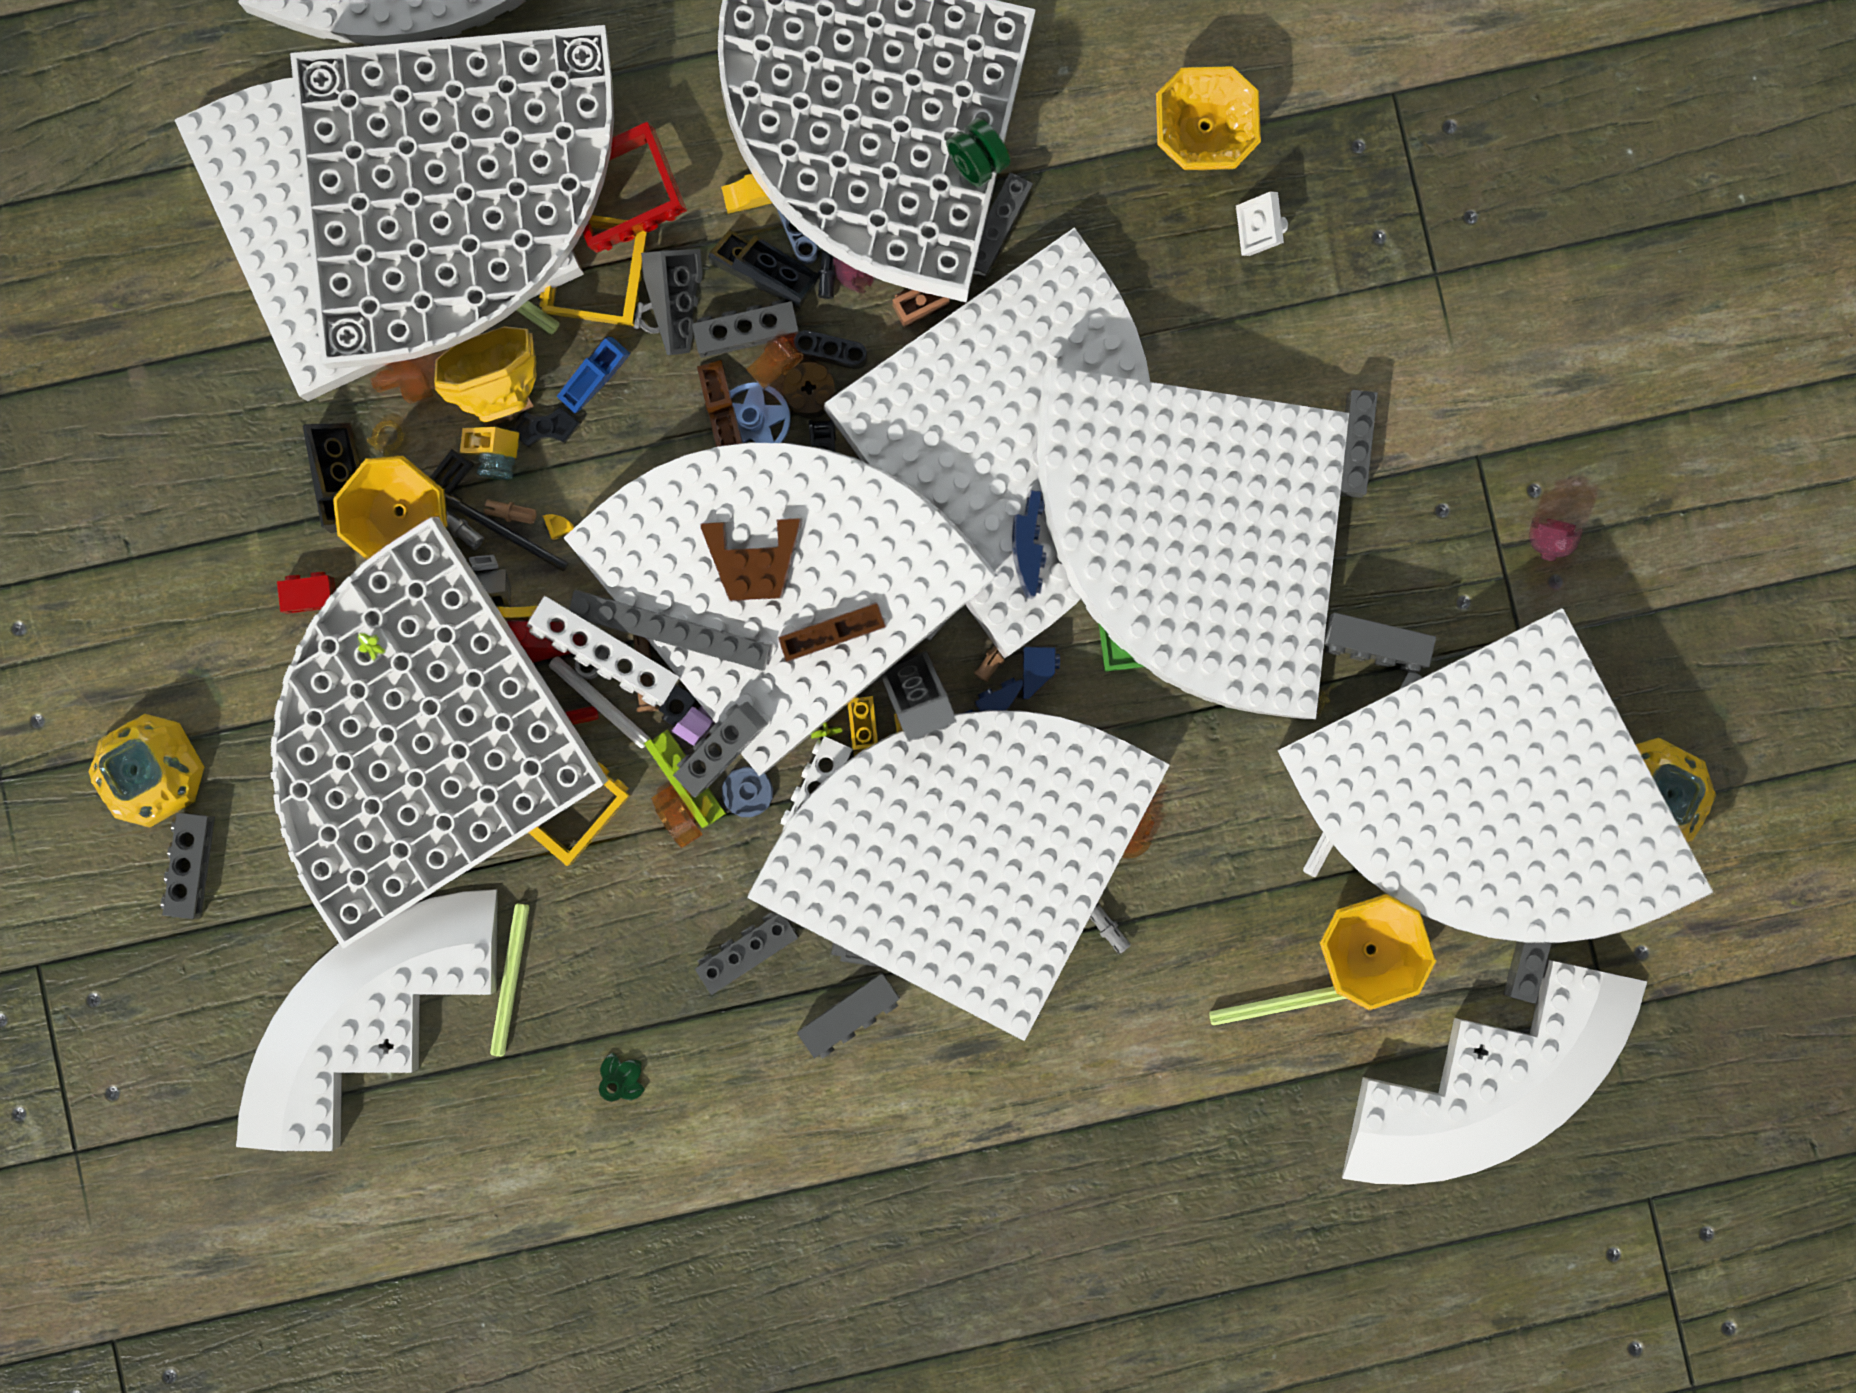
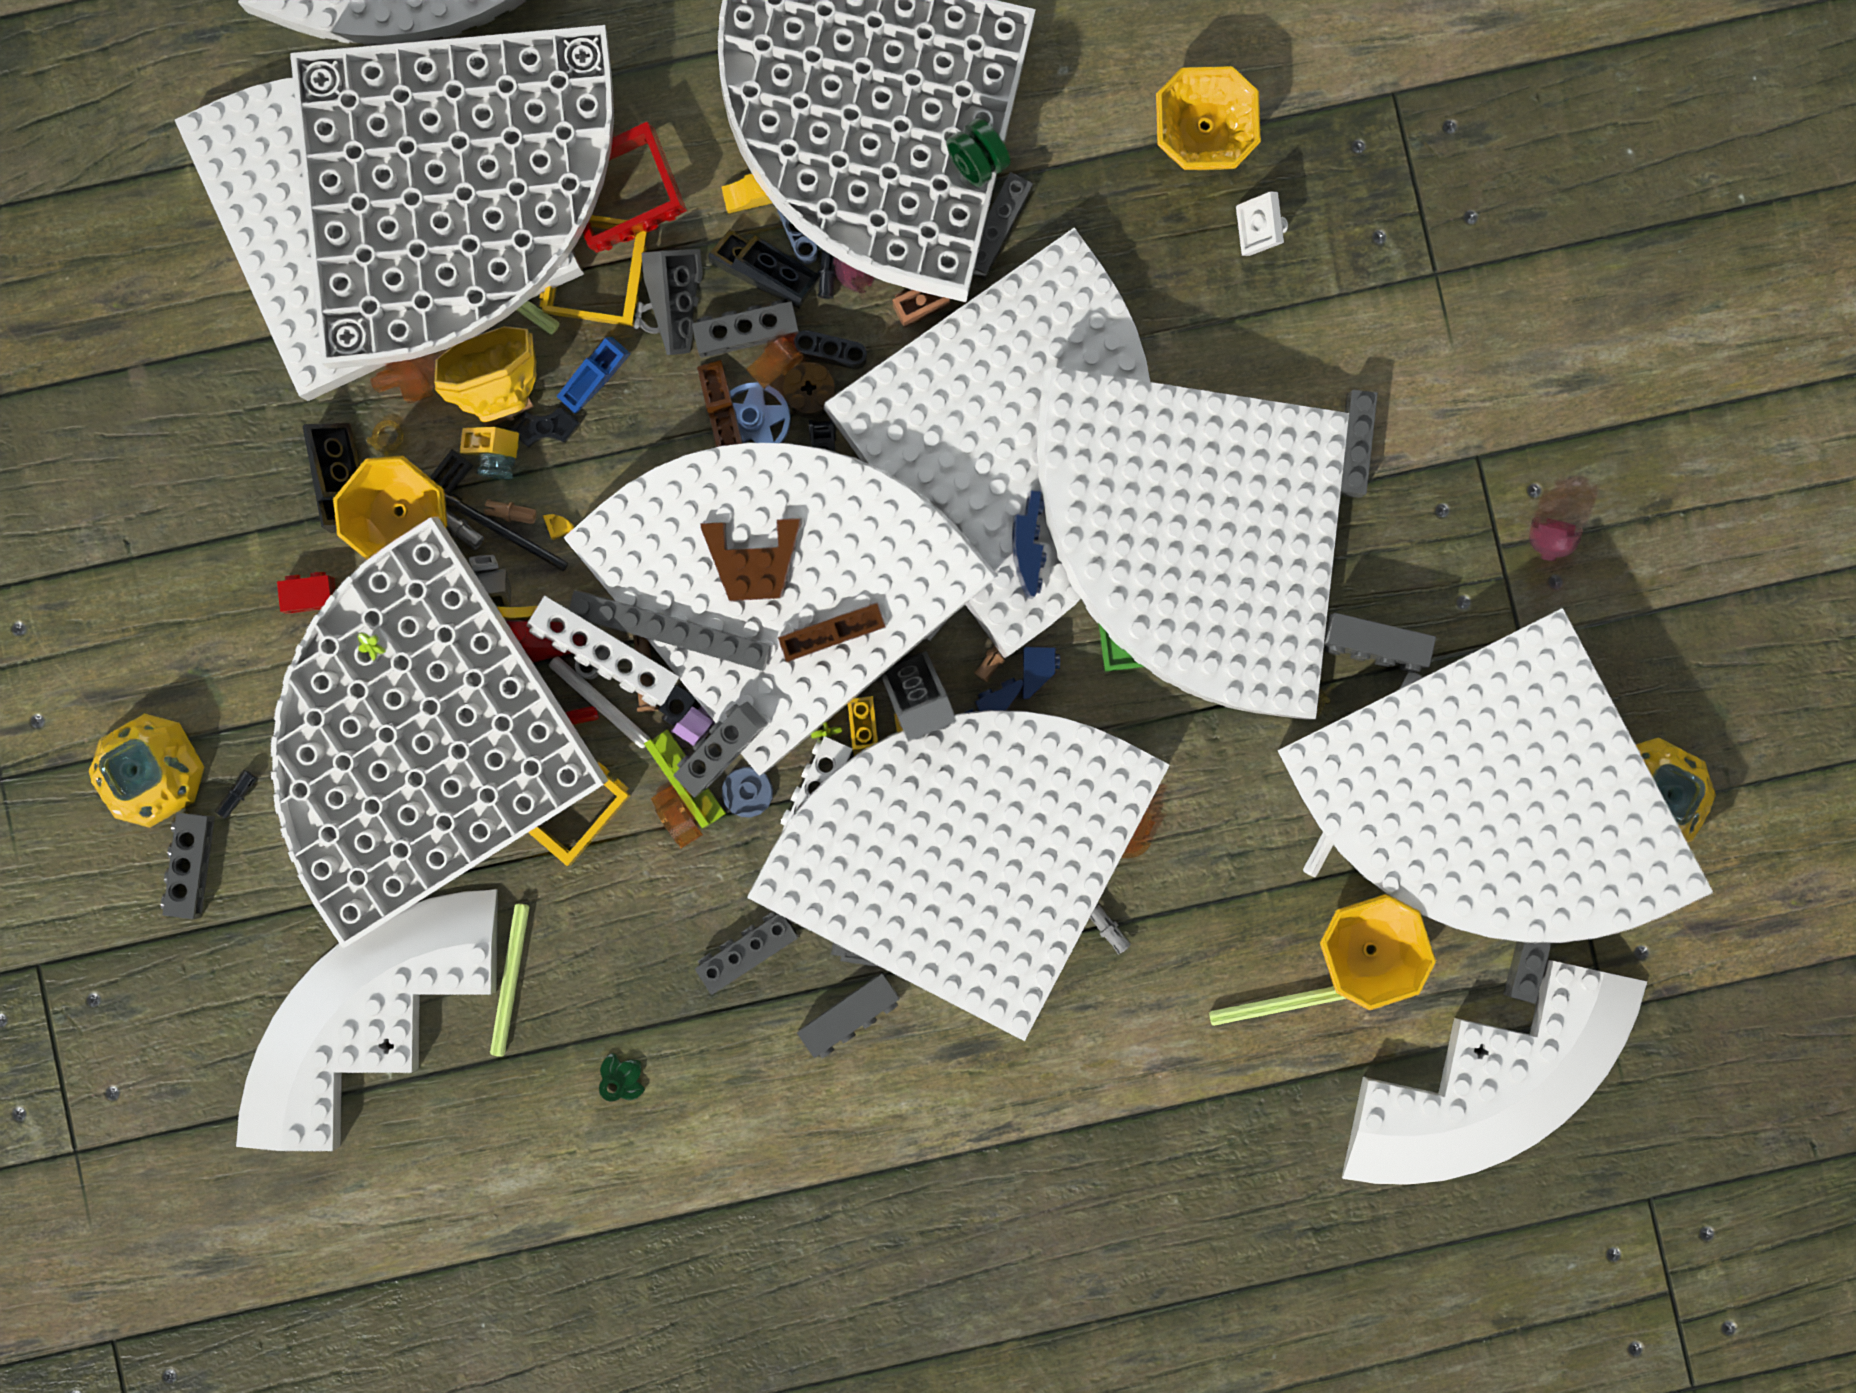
none -> black axle [215,770,258,818]

